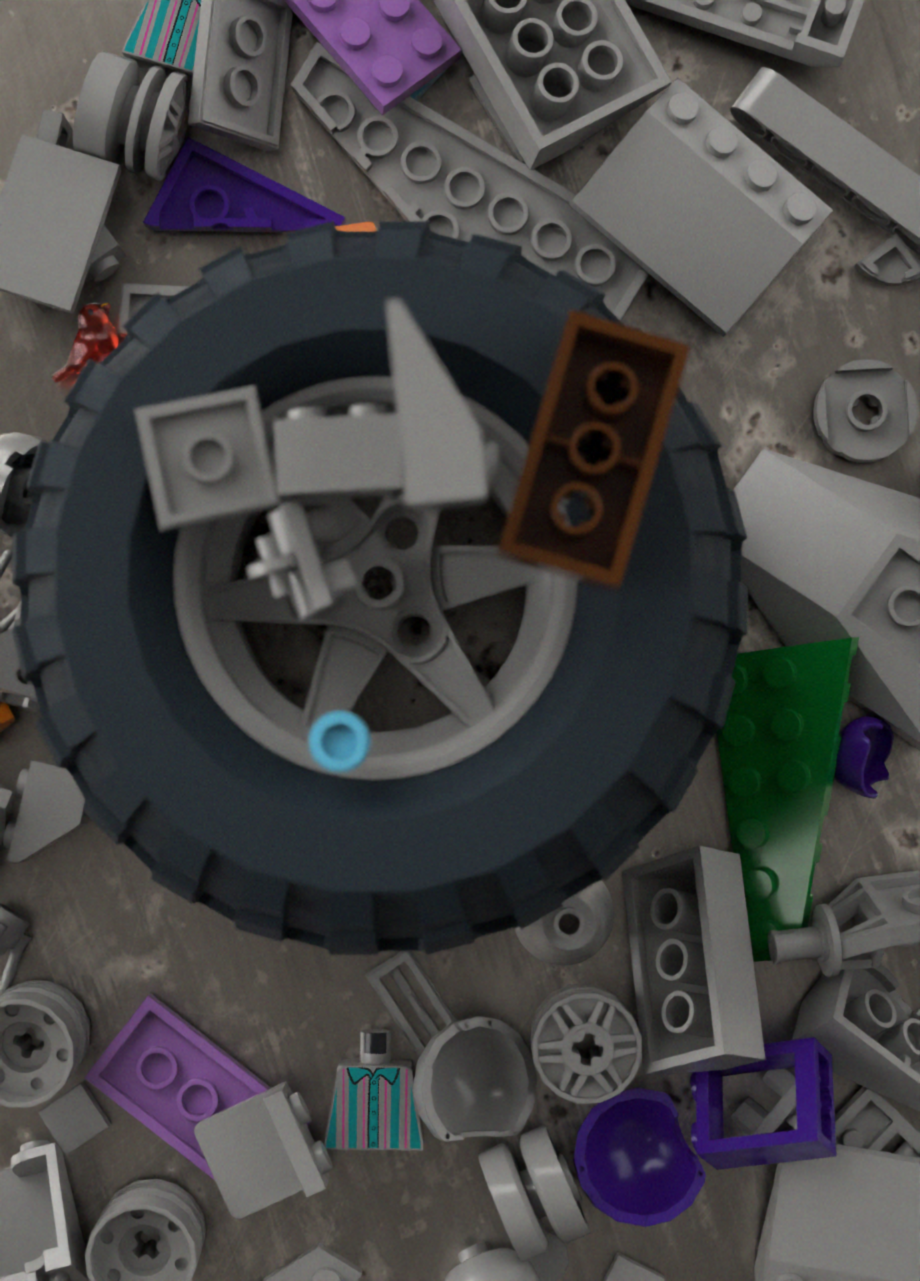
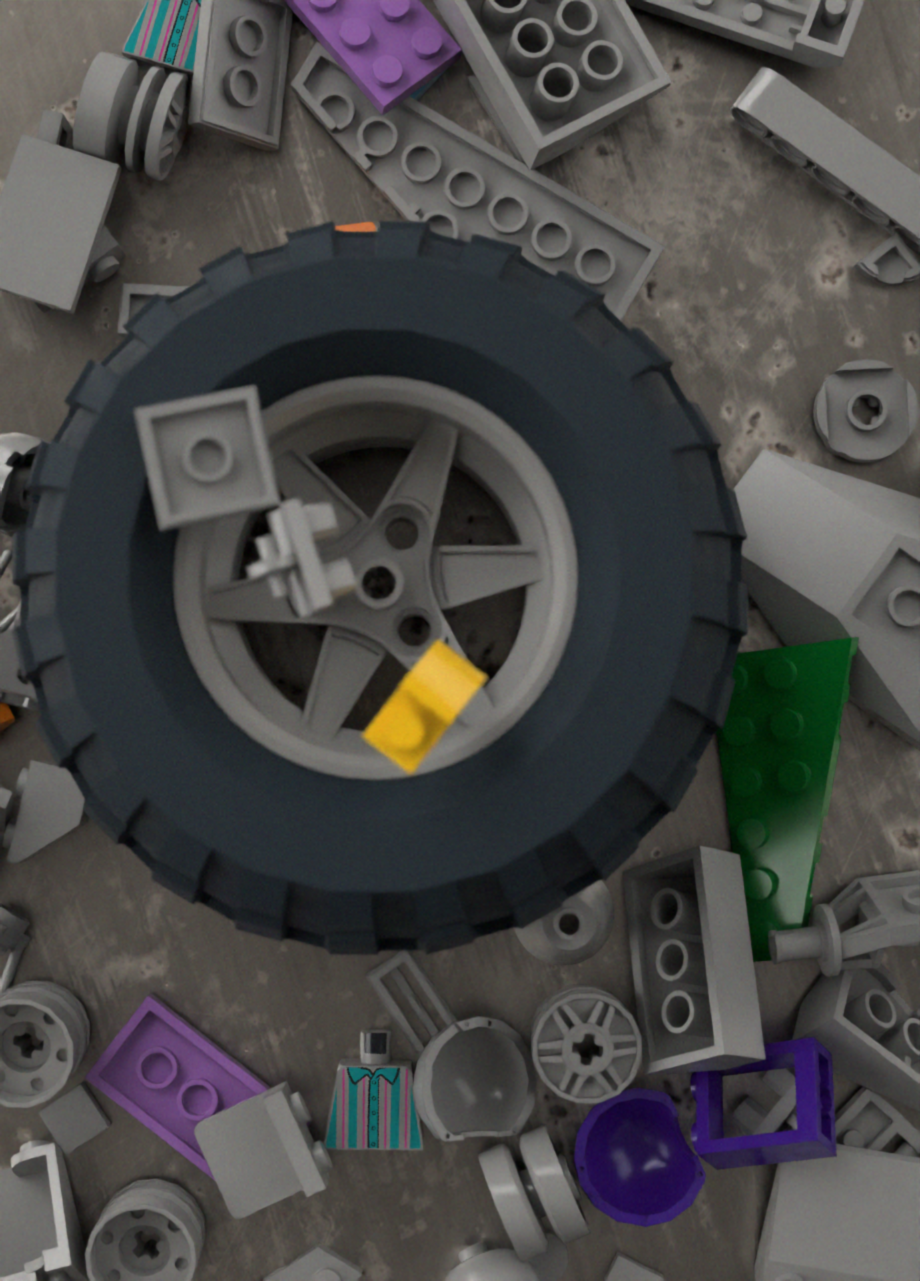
clear red animal [51,303,119,383] -> none
dark purple wing [143,137,346,232] -> none
light grey brick [273,404,404,501] -> none
medium azure tile [309,711,371,773] -> none
light grey slope [386,299,499,512] -> none
reddish brown brick [497,310,691,592] -> none
light grey slope [569,77,833,337] -> none
dark purple hair [834,716,894,799] -> none
none -> yellow brick [362,639,488,775]

